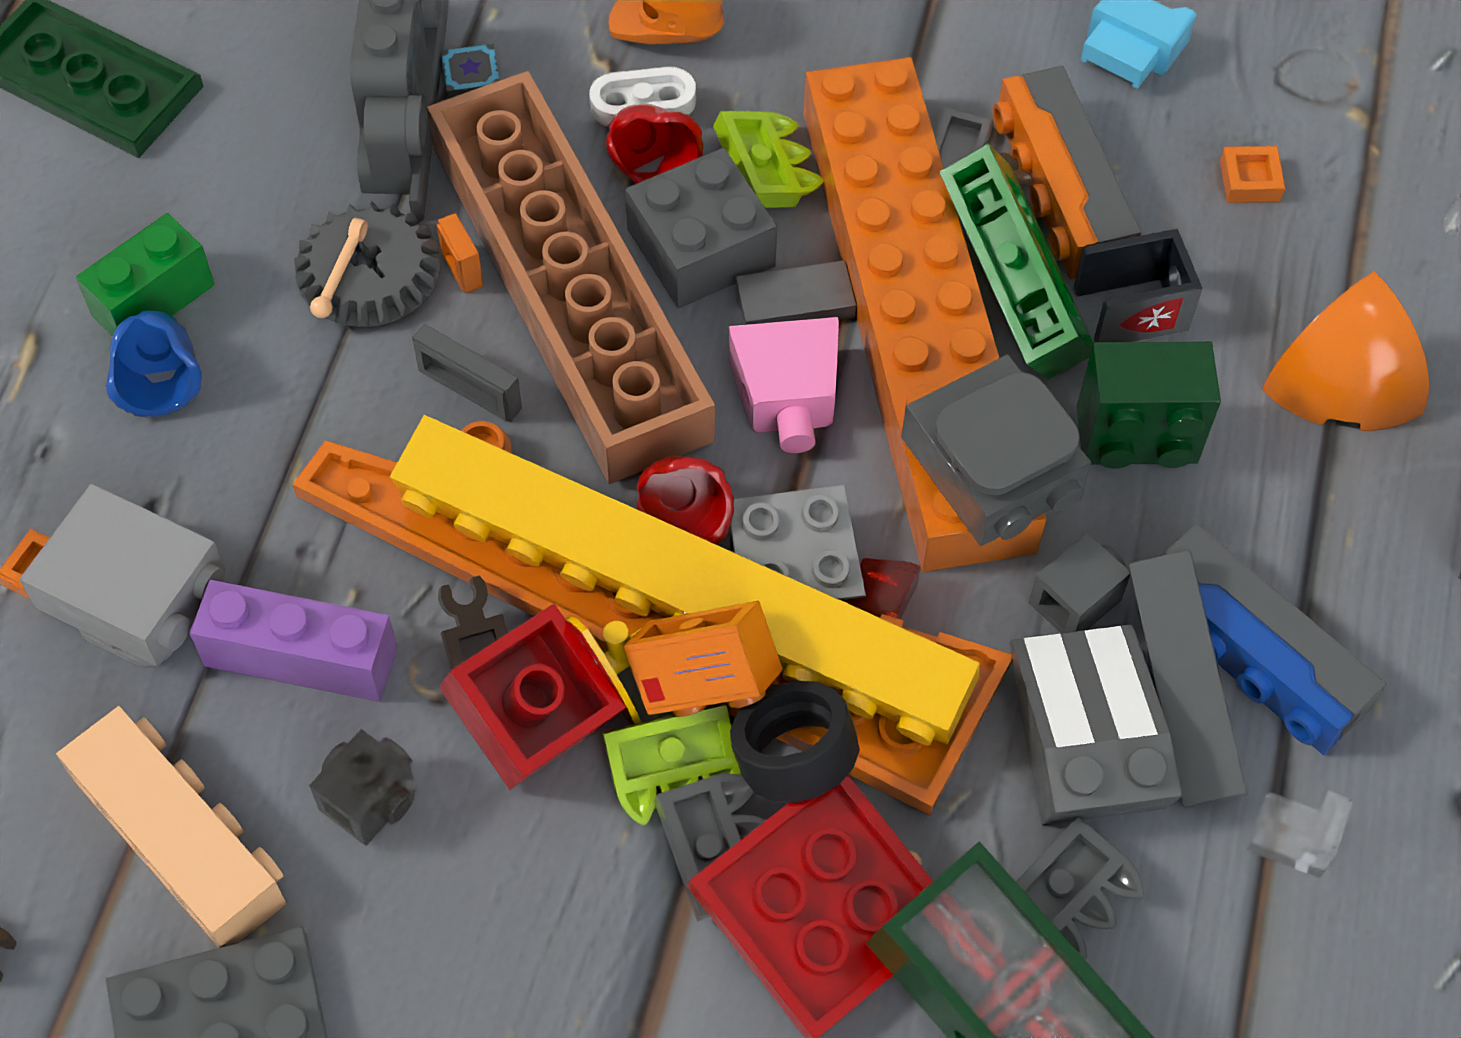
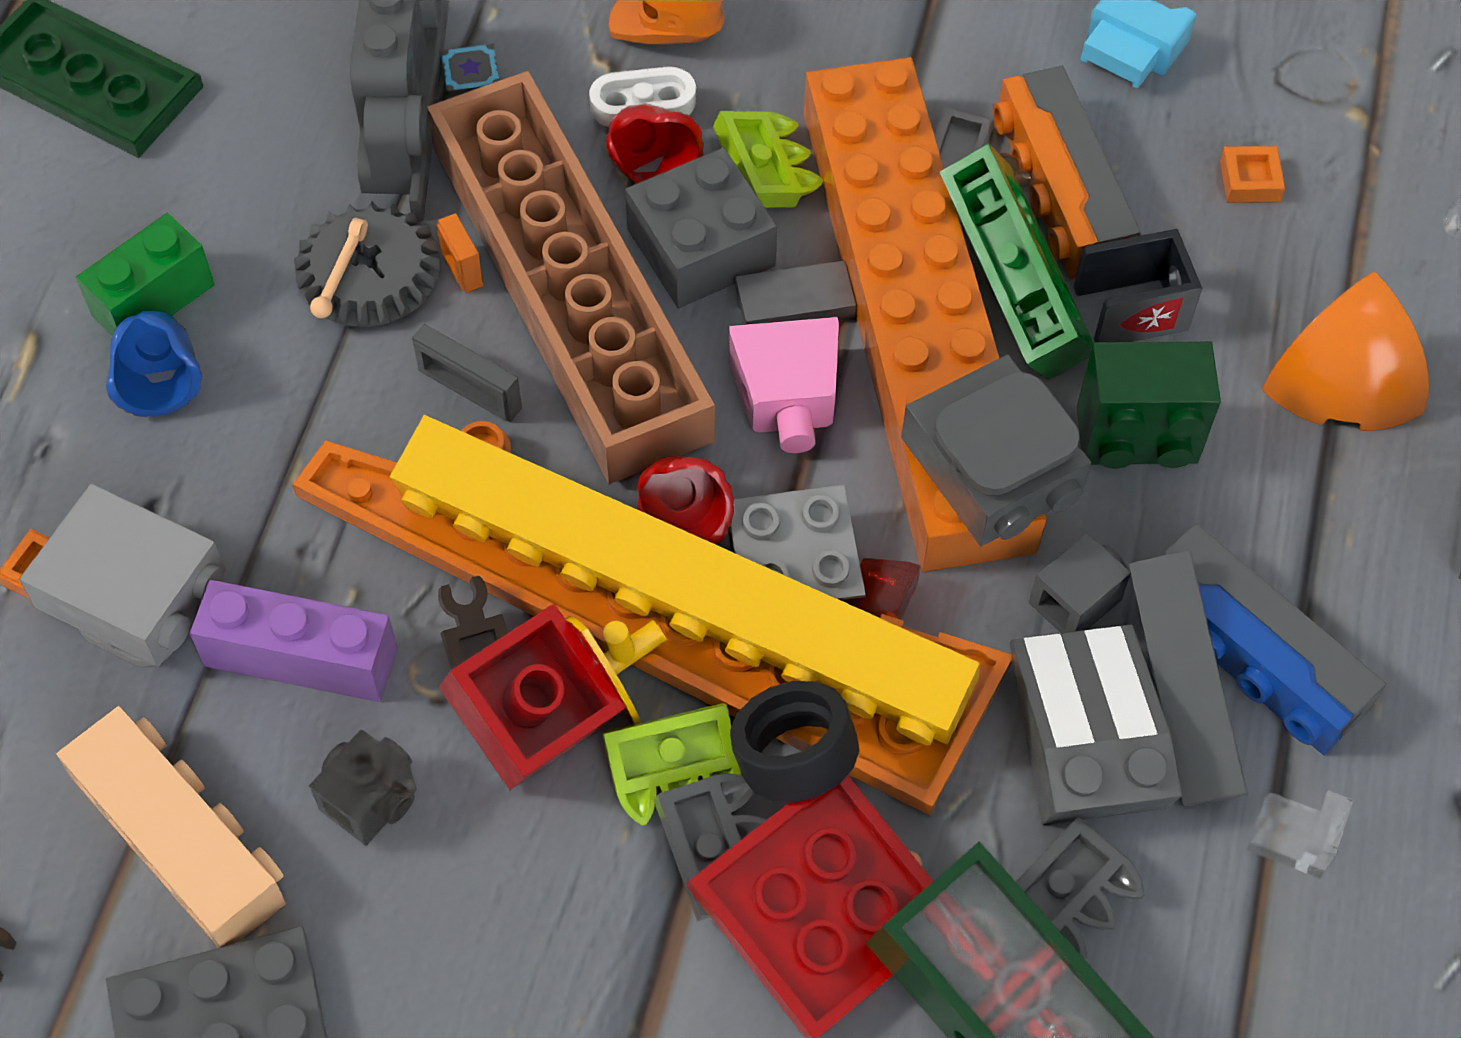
orange brick [623,600,783,717] -> none

